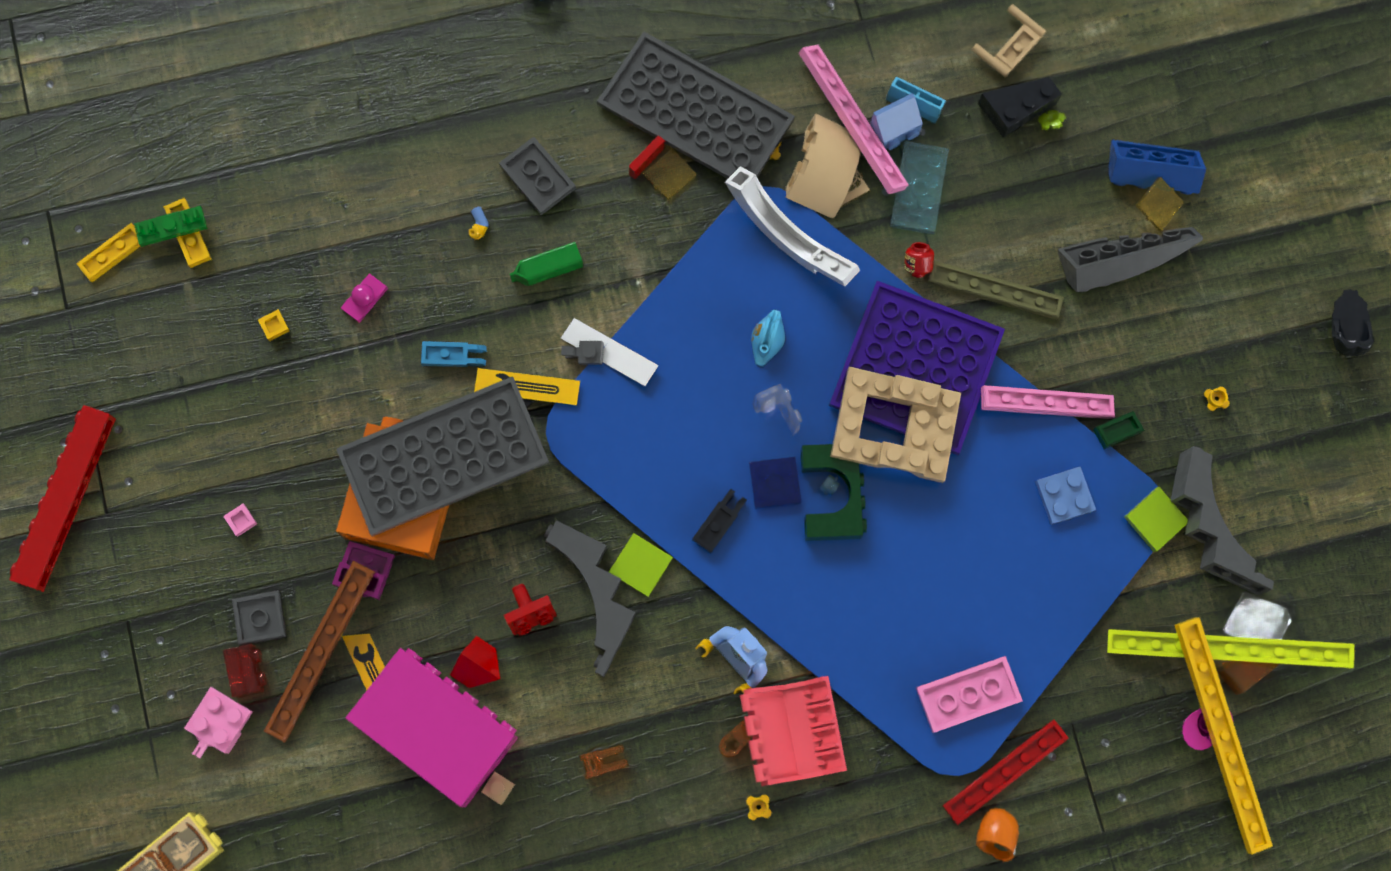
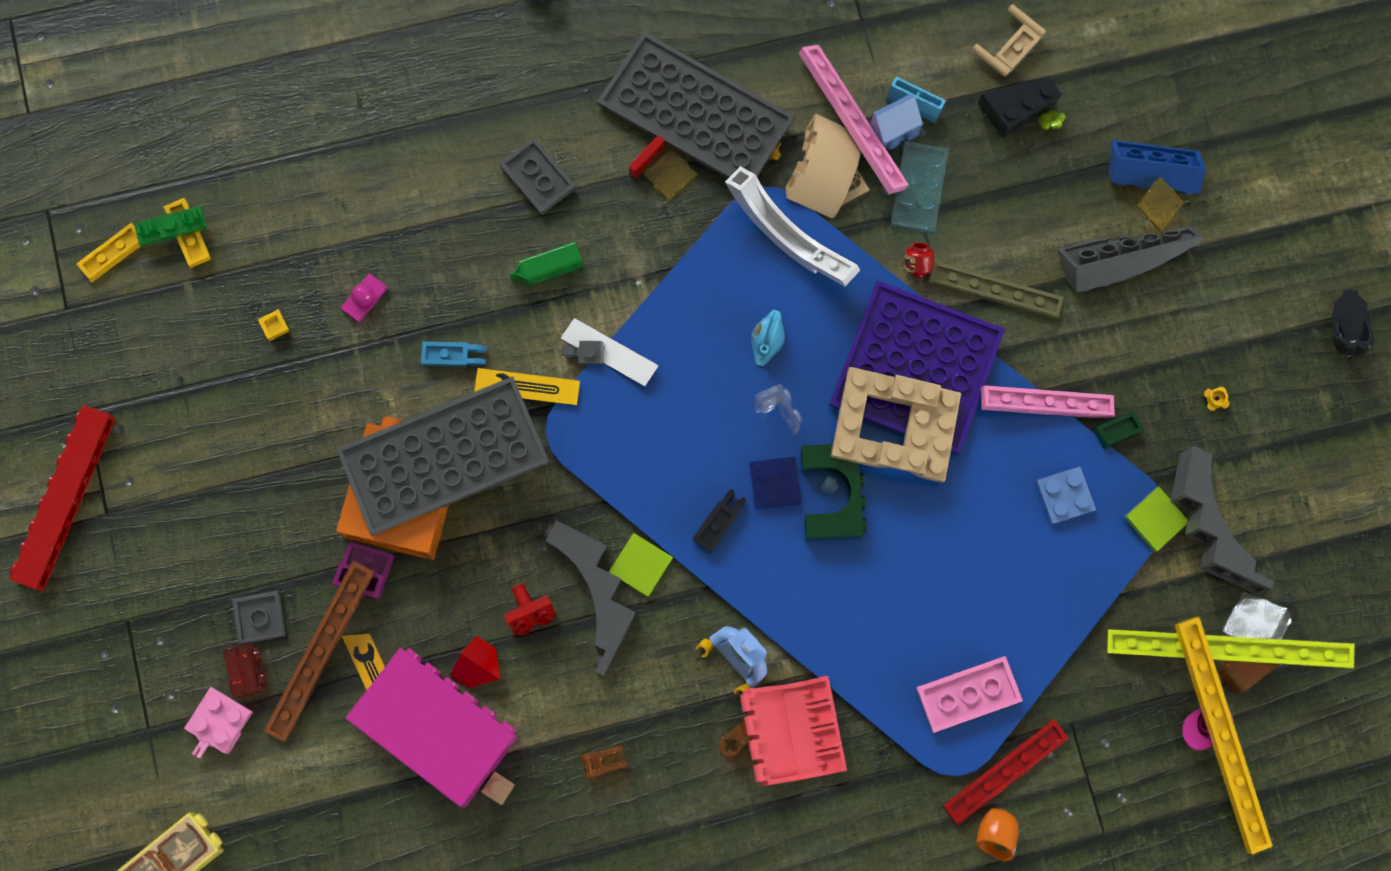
bright pink plate [223,503,257,537] -> none
arm [469,207,489,240] -> none
yellow plate [746,794,771,820] -> none

